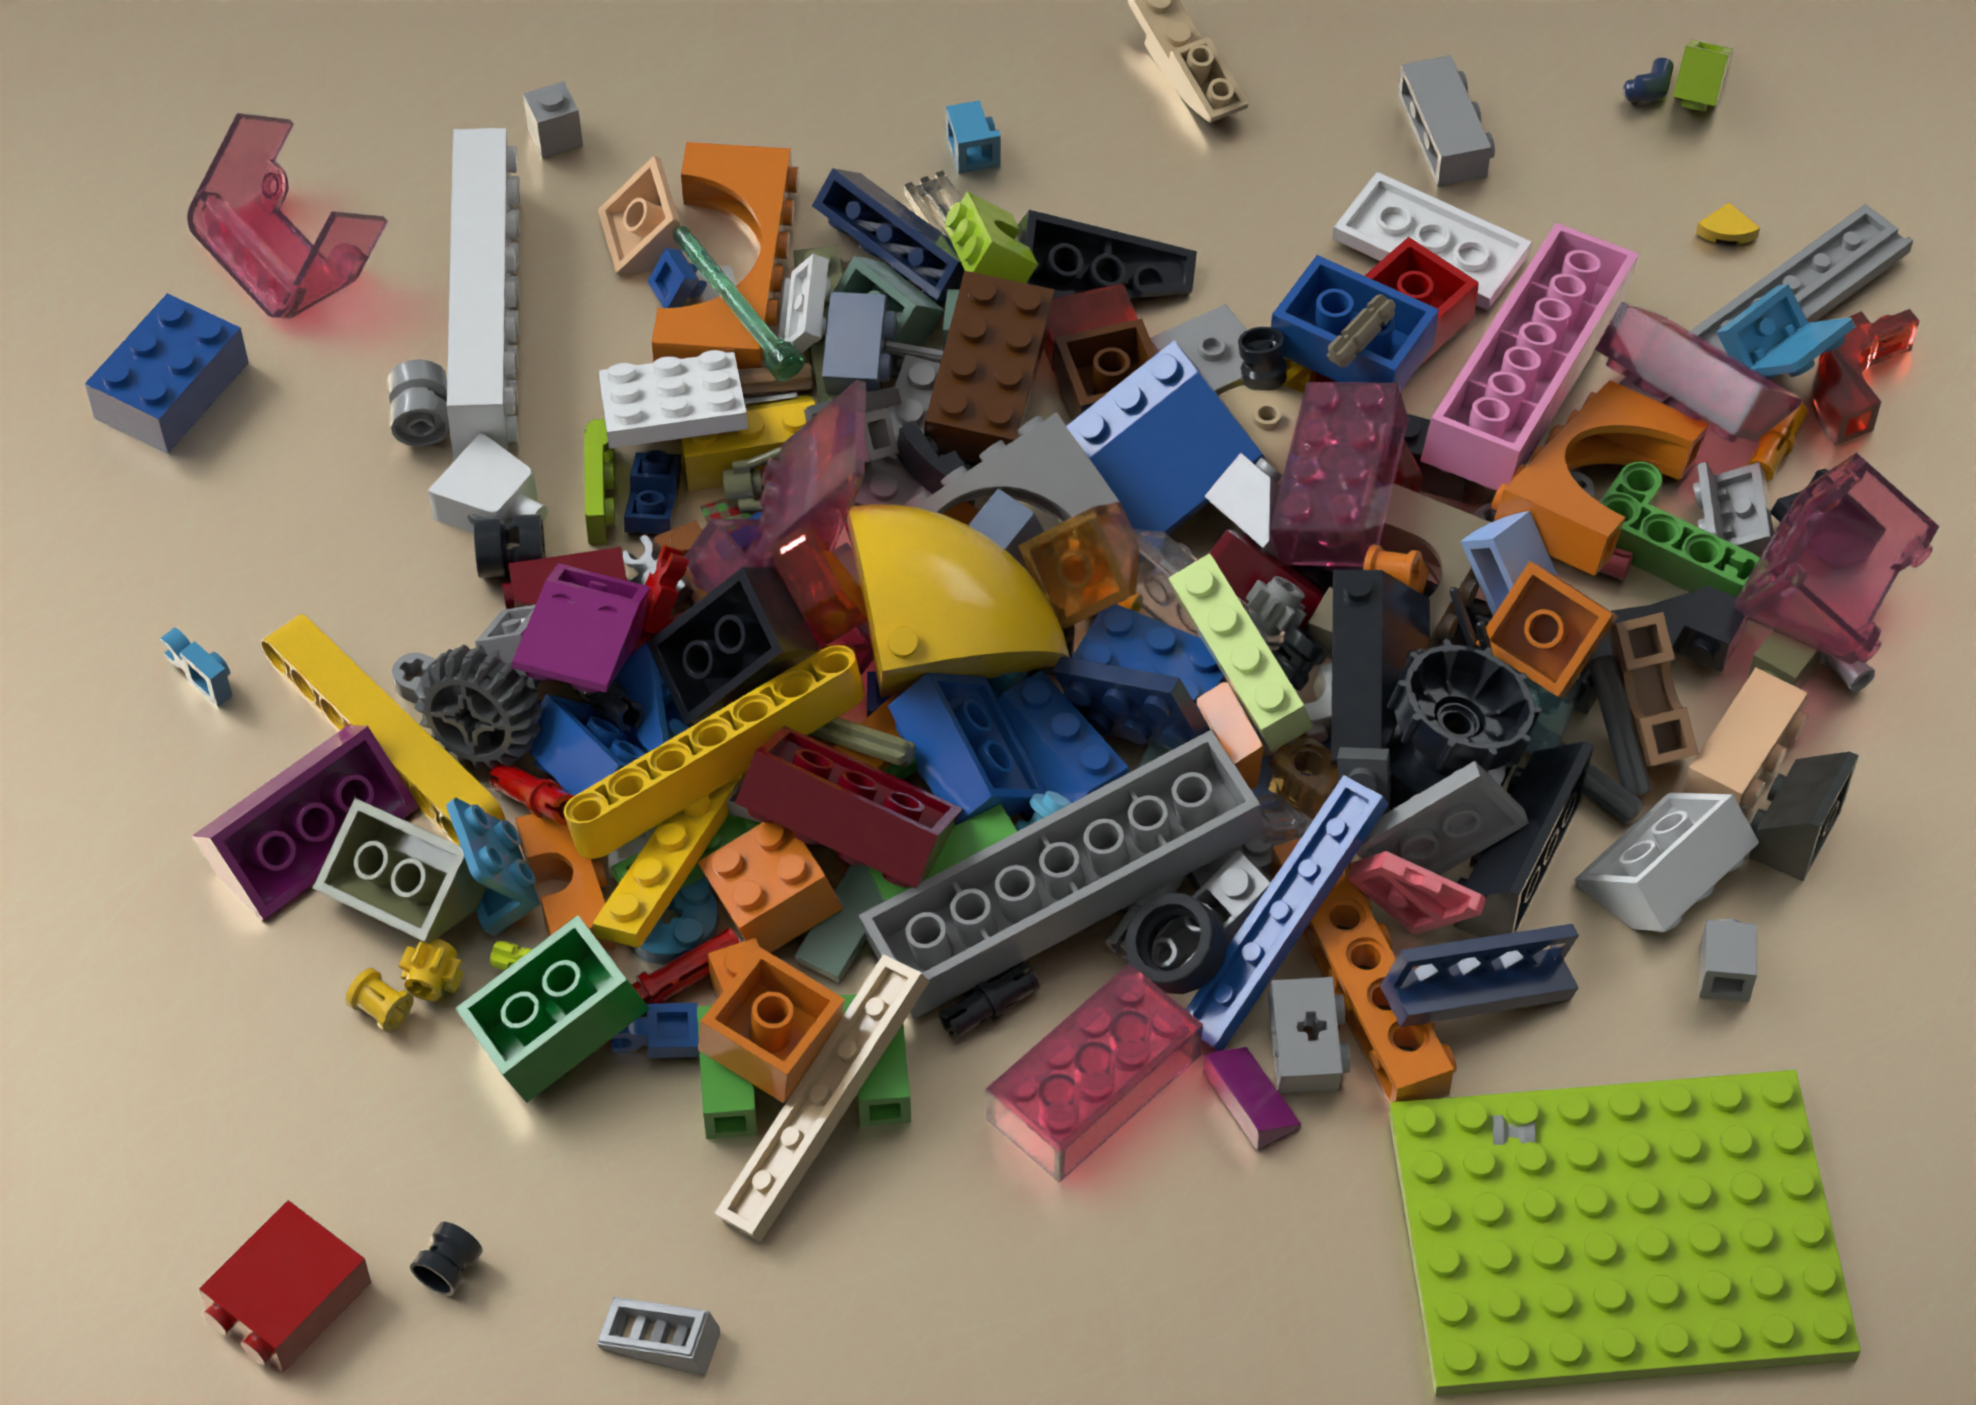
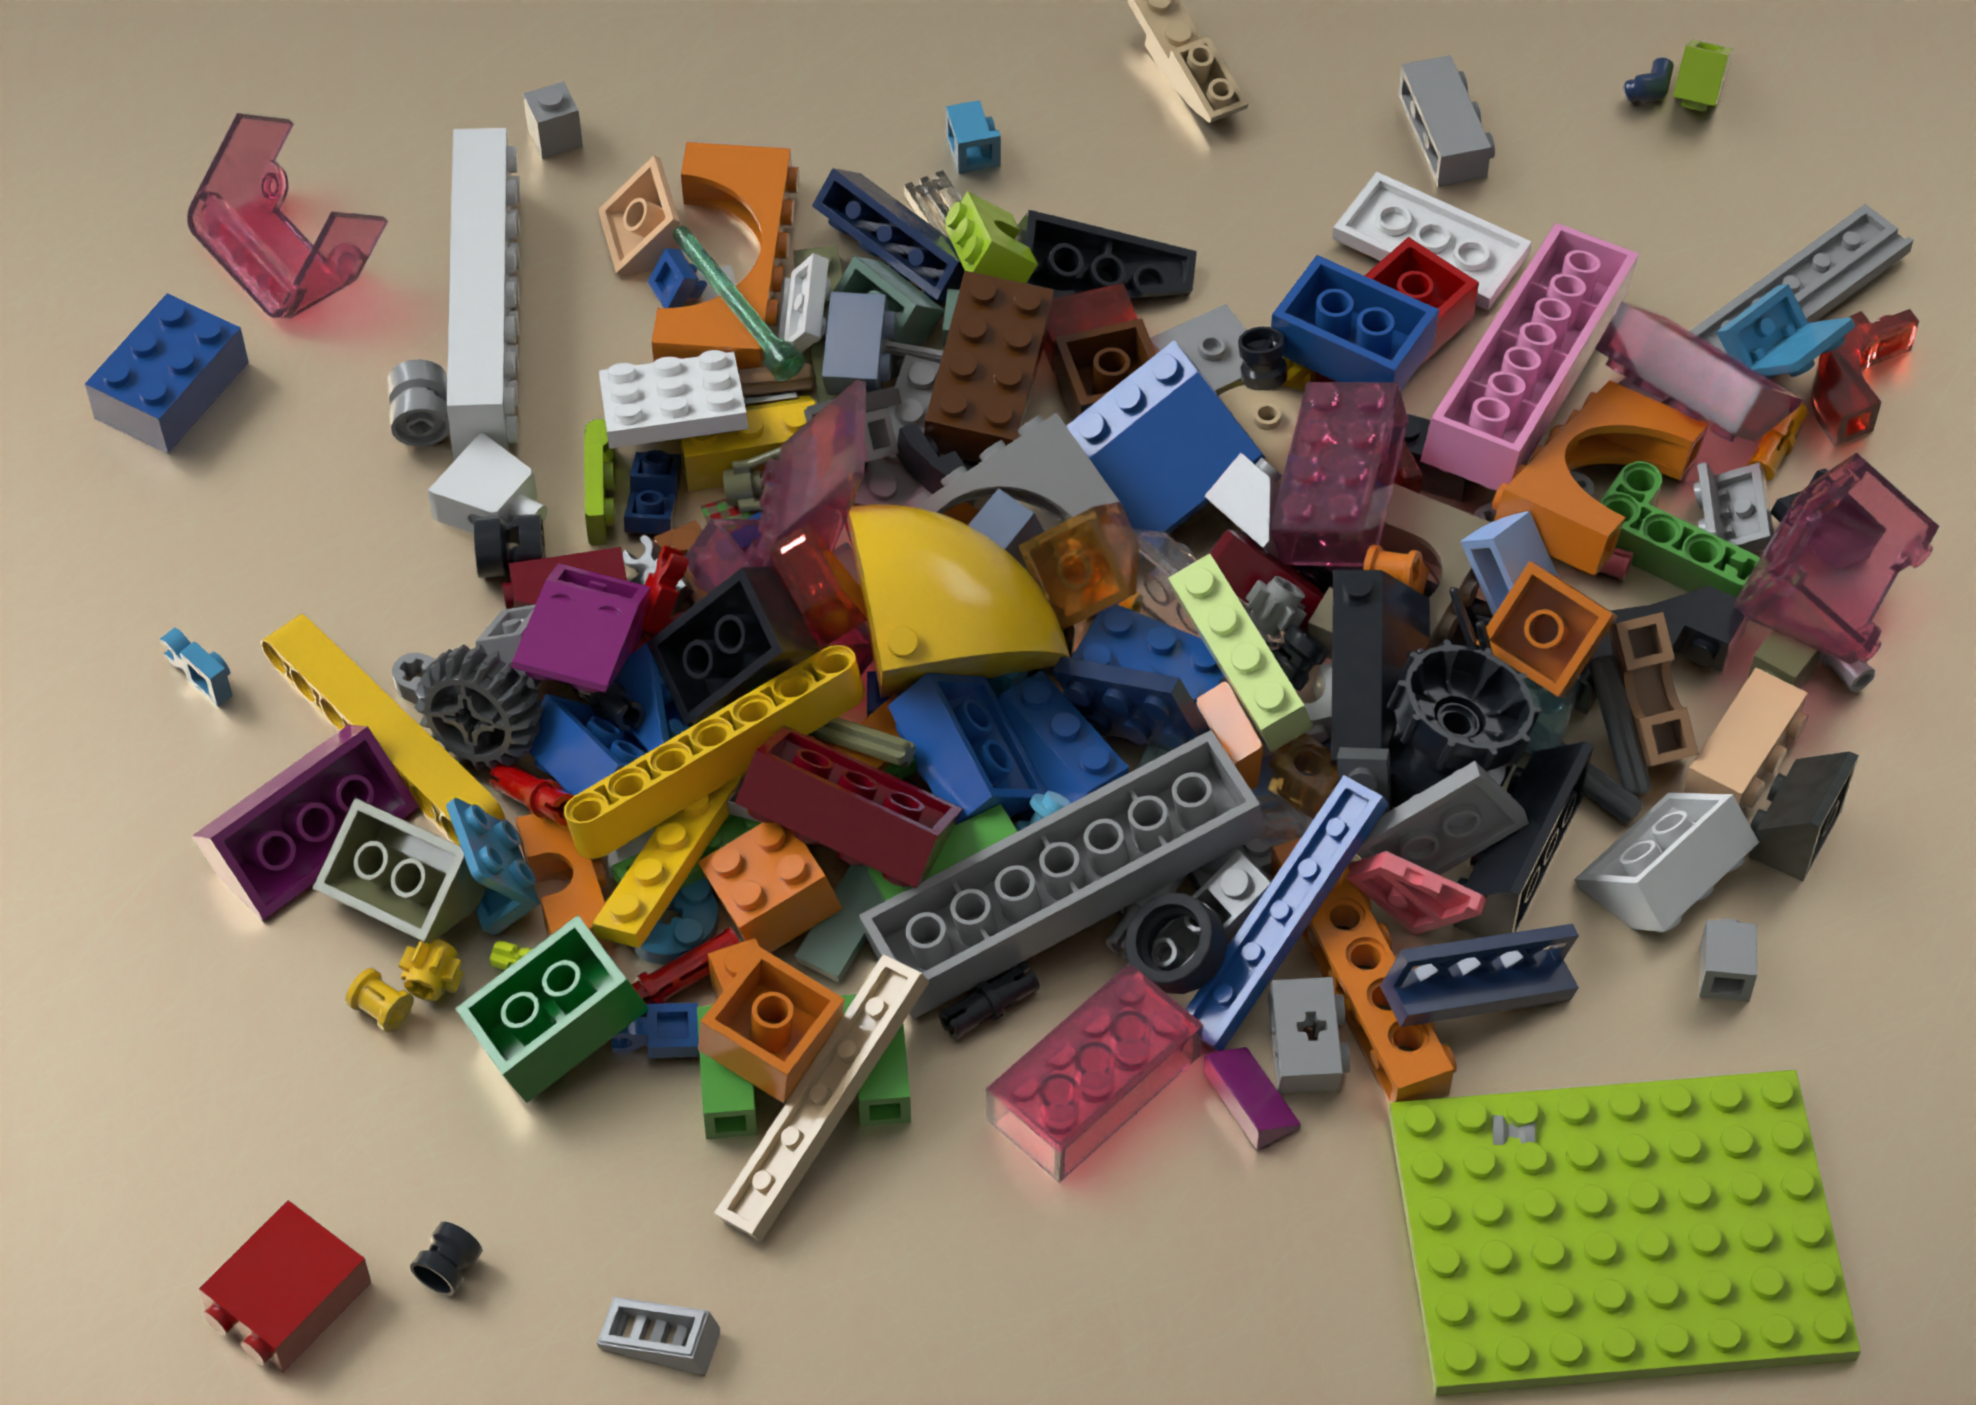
dark tan axle [1327,294,1396,368] -> none
yellow tile [1696,202,1760,244] -> none

